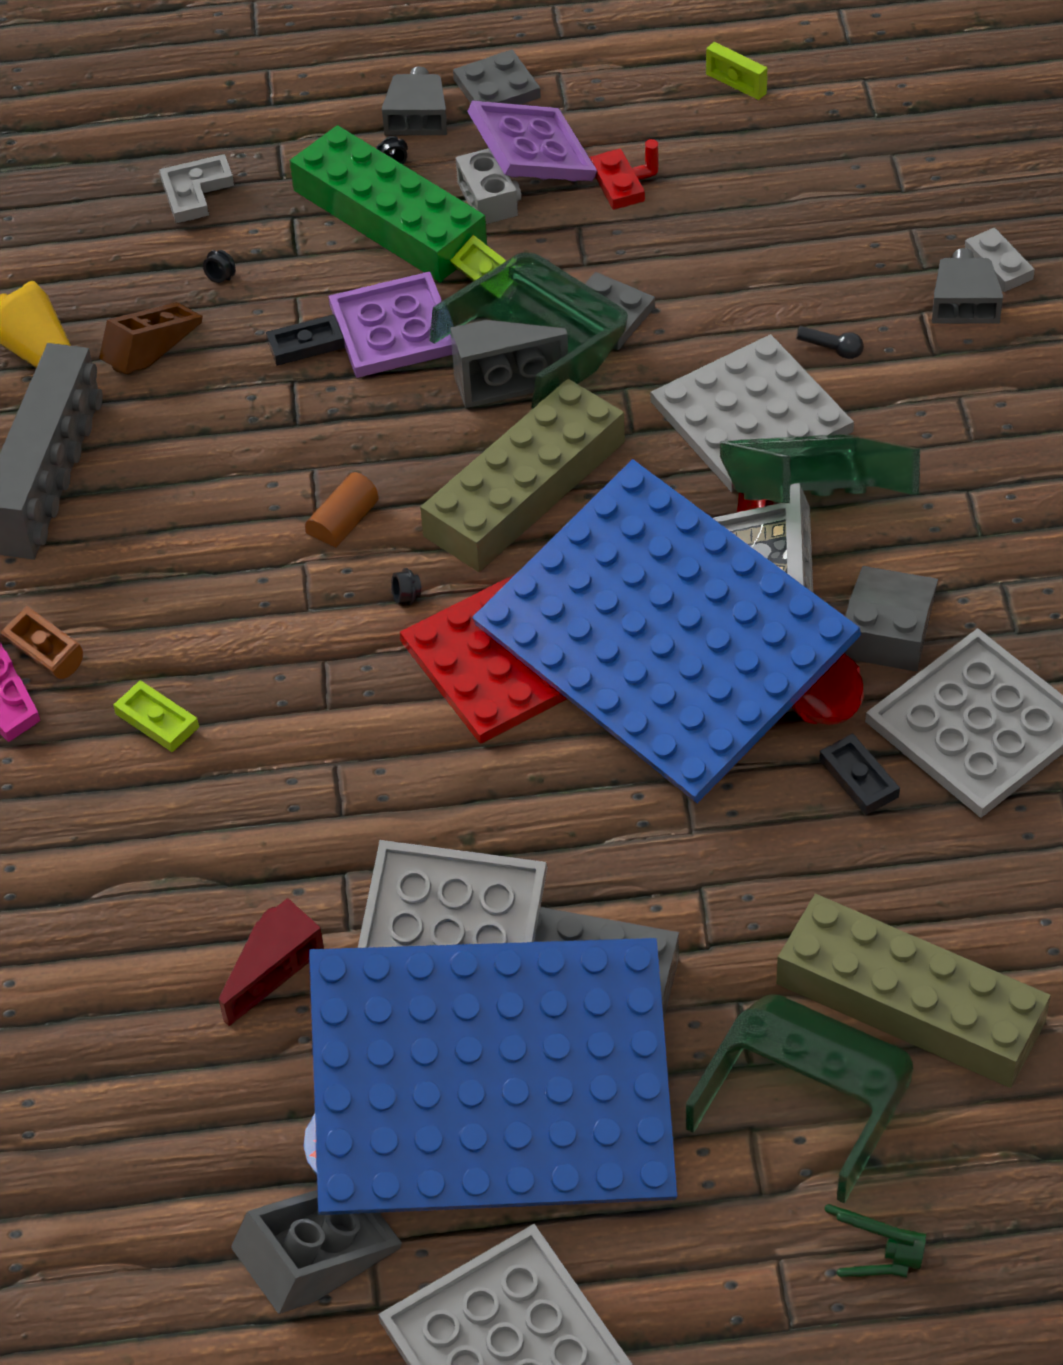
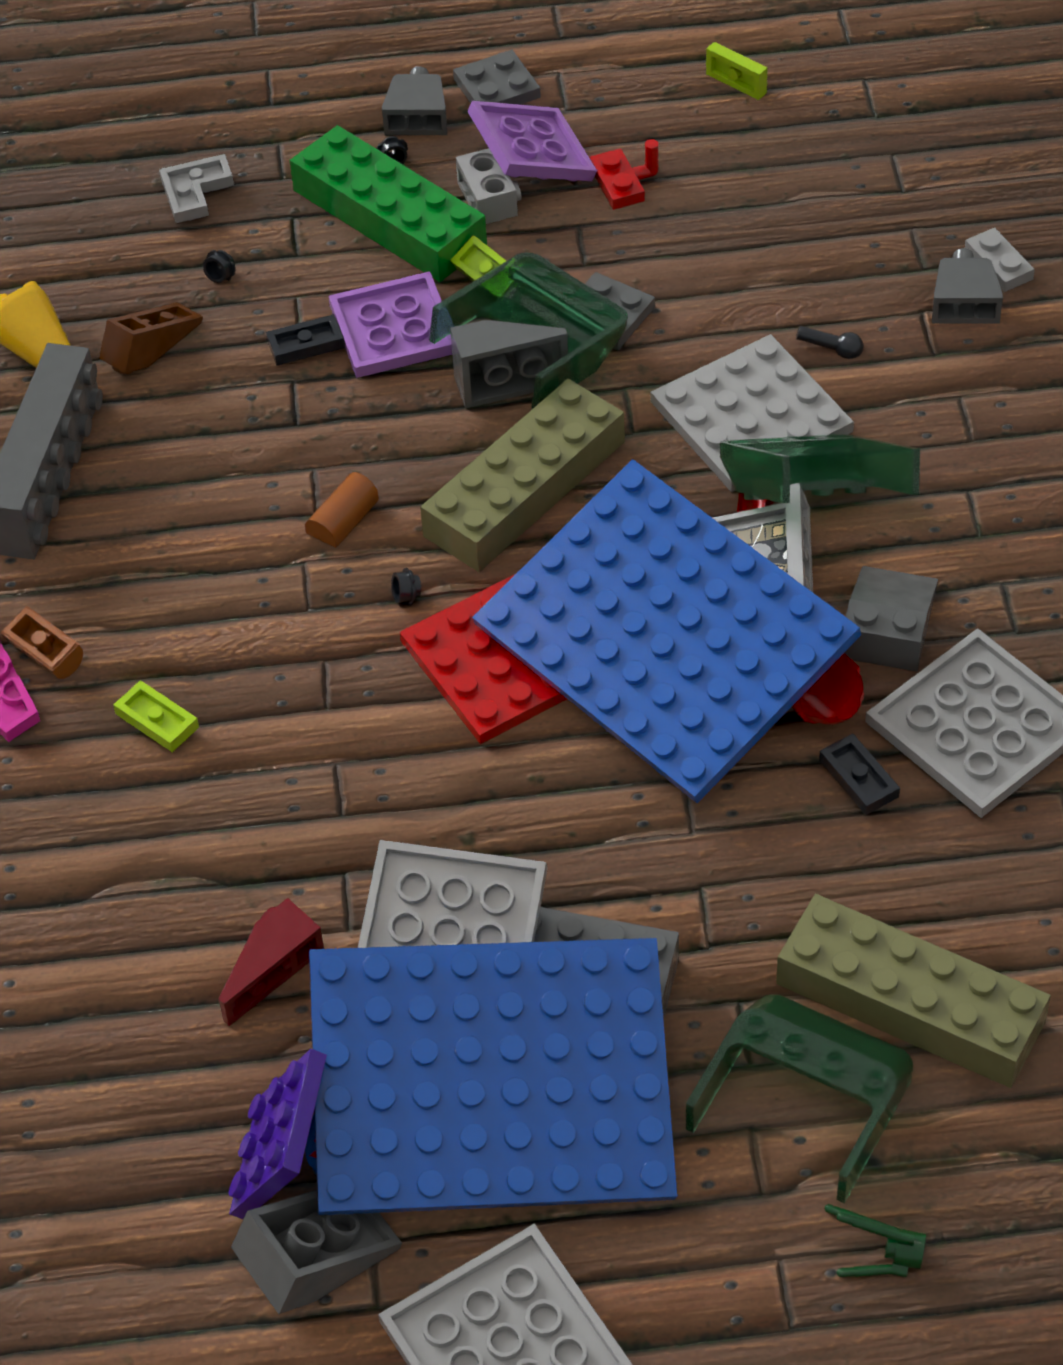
none -> dark purple plate [229,1048,327,1219]

